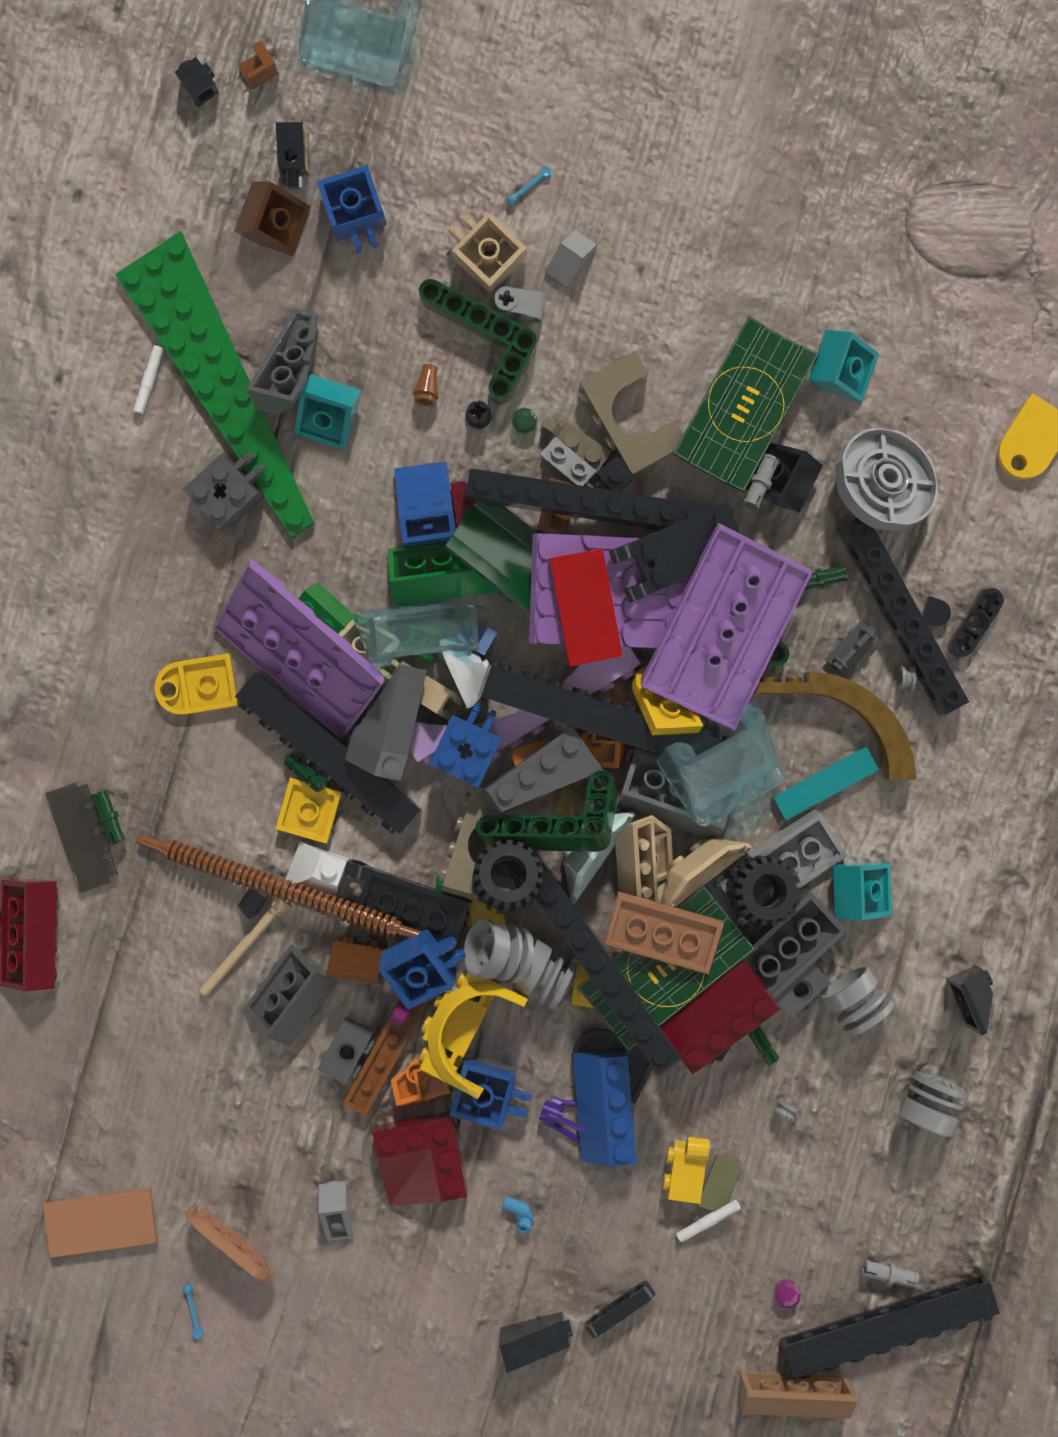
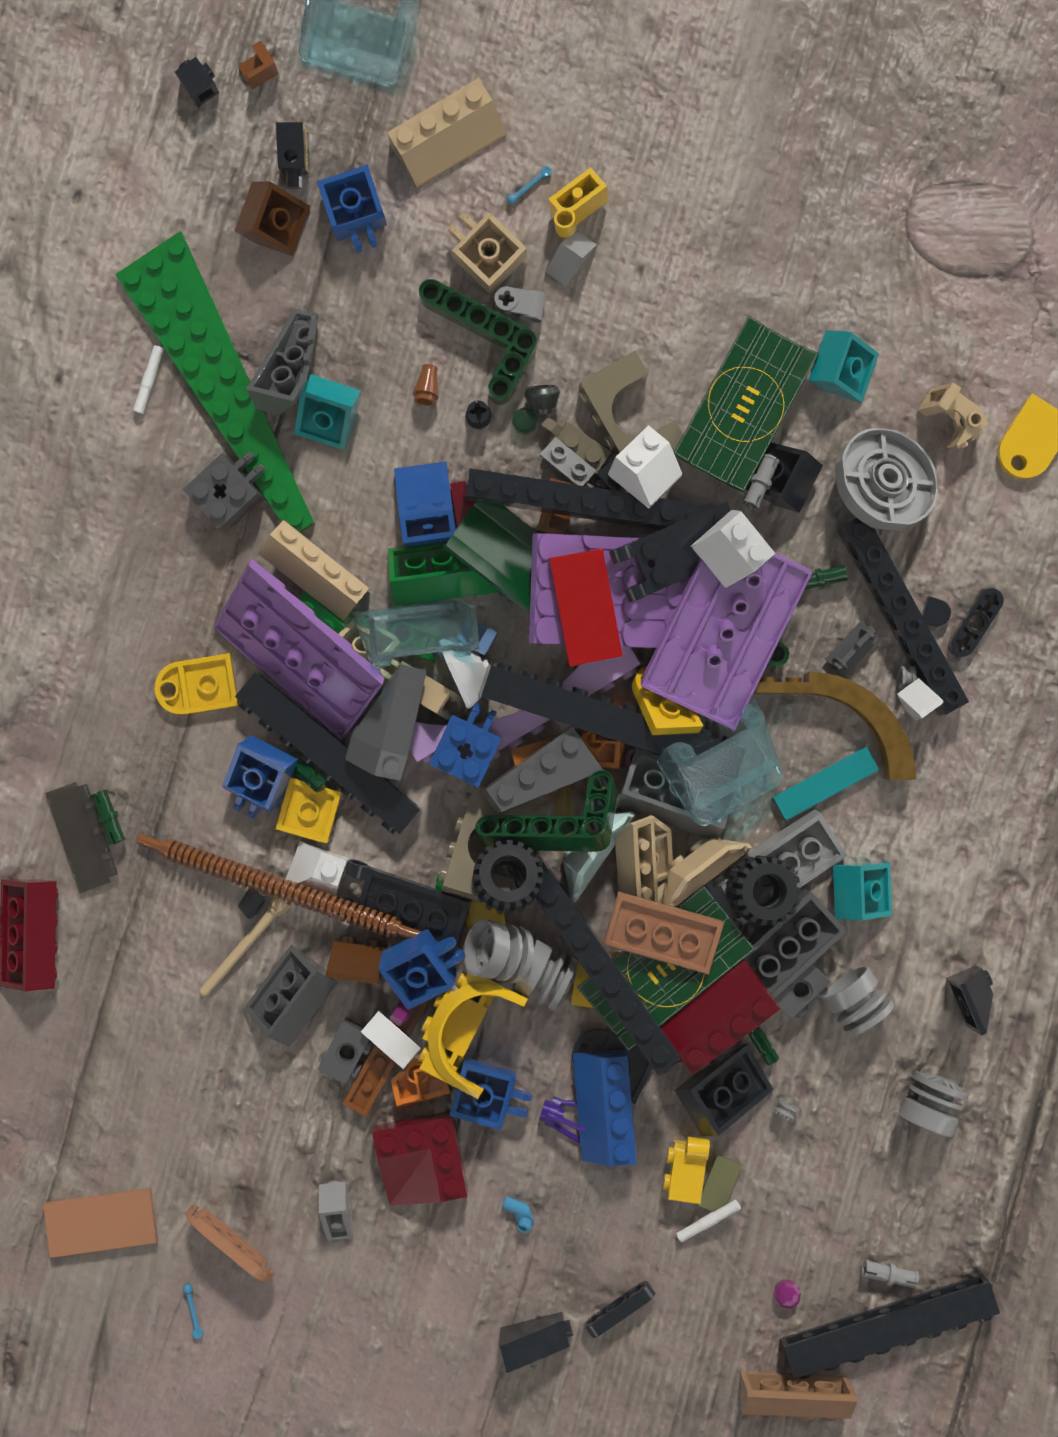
none -> blue hinge [222,735,298,819]
none -> tan slope [258,520,370,621]
none -> white slope [361,1011,421,1069]
none -> tan slope [387,78,507,188]
none -> pearl dark grey cone [524,384,560,414]
none -> yellow hinge [548,167,608,238]
none -> white slope [608,425,682,508]
none -> black slope [674,1044,774,1136]
none -> white slope [691,510,775,588]
none -> white slope [897,678,944,721]
none -> tan tile [917,382,989,449]

